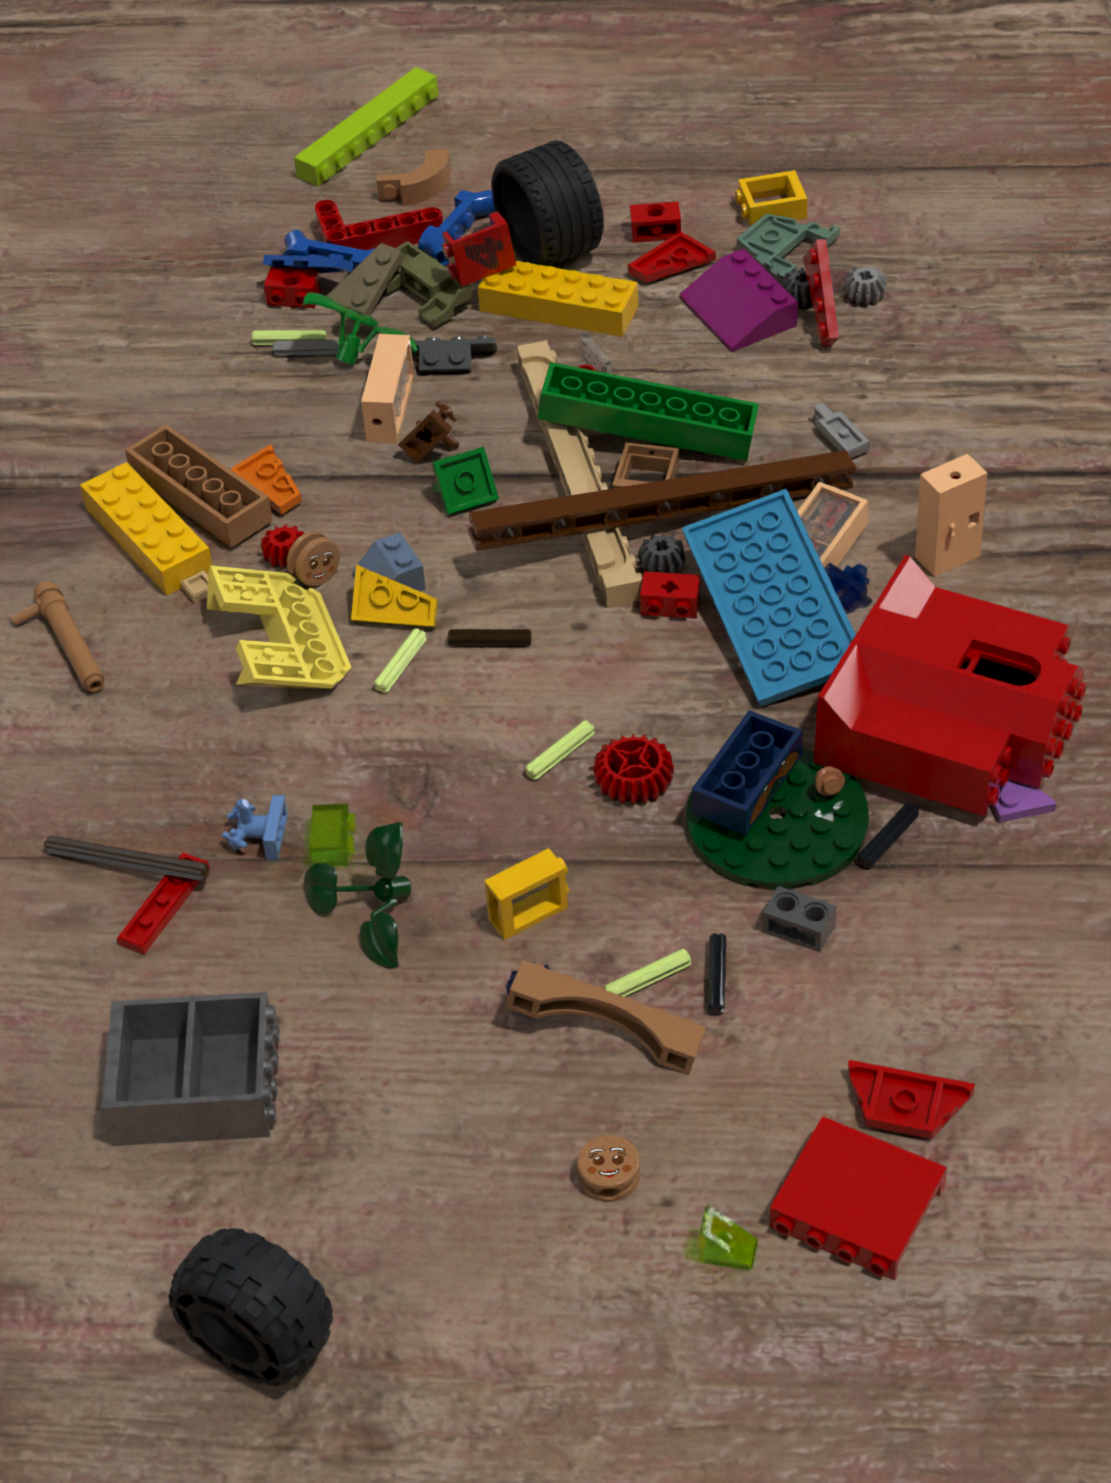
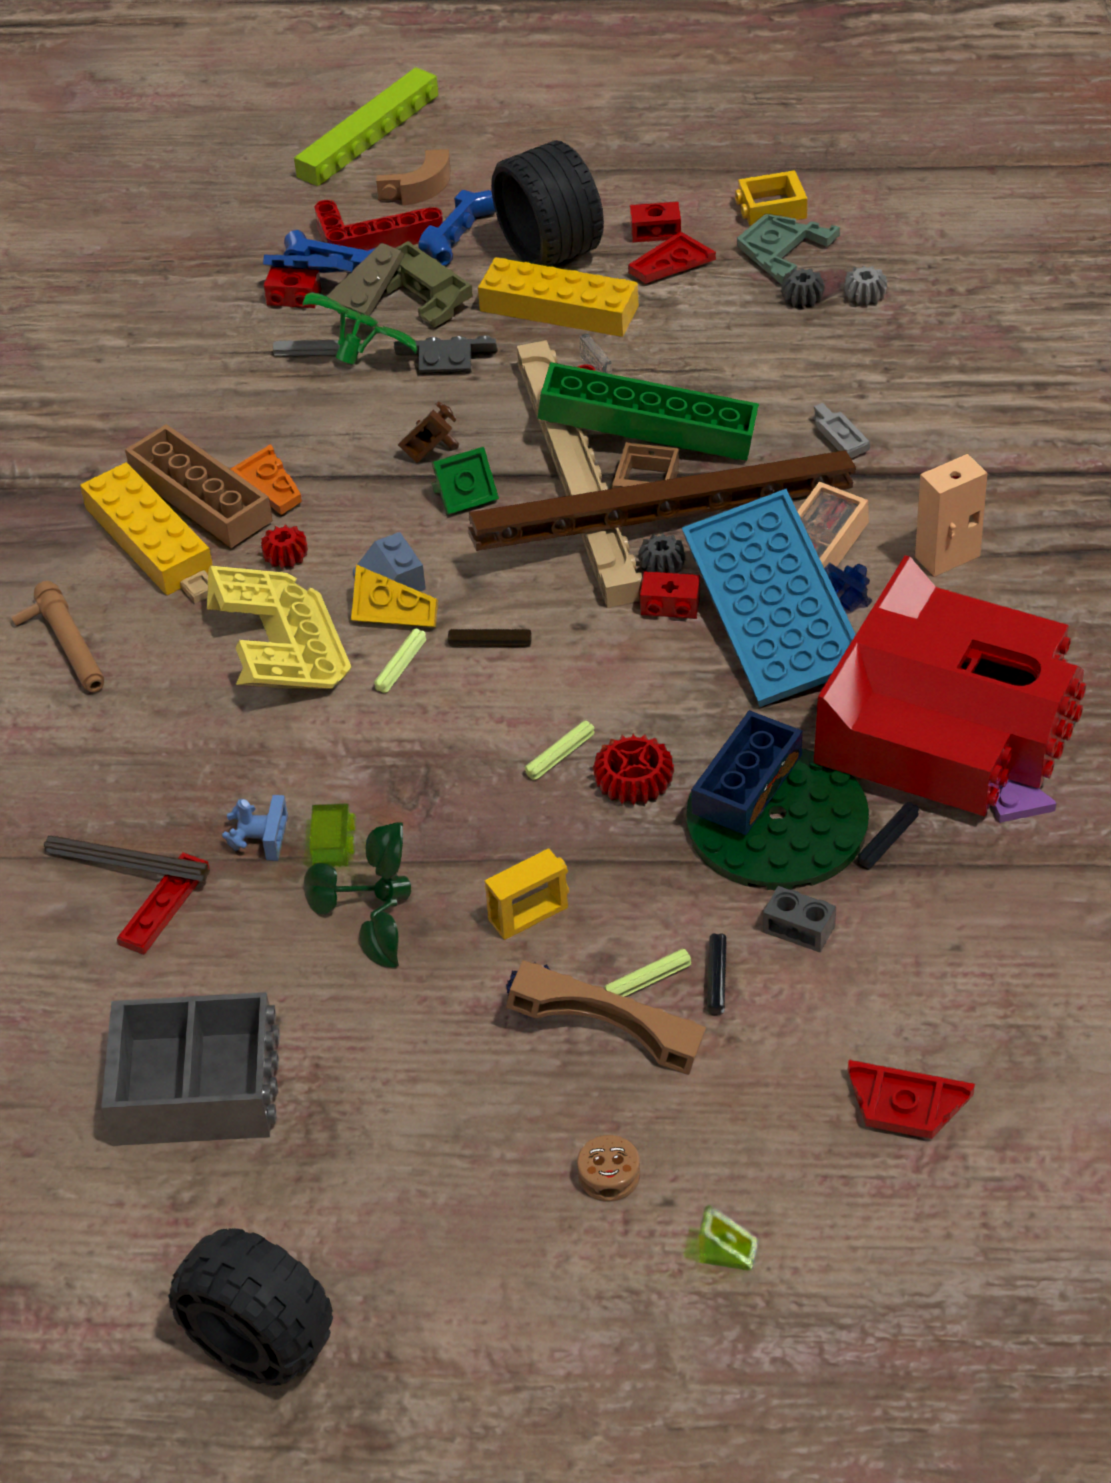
yellowish green axle [252,330,327,346] -> none
medium nougat head [287,531,340,587] -> none
light nougat brick [361,334,414,443] -> none
red panel [442,211,517,287] -> none
magenta slope [679,249,798,352] -> none
red panel [769,1116,947,1280] -> none
red wing [802,239,839,347] -> none
nougat plate [815,767,845,796] -> none

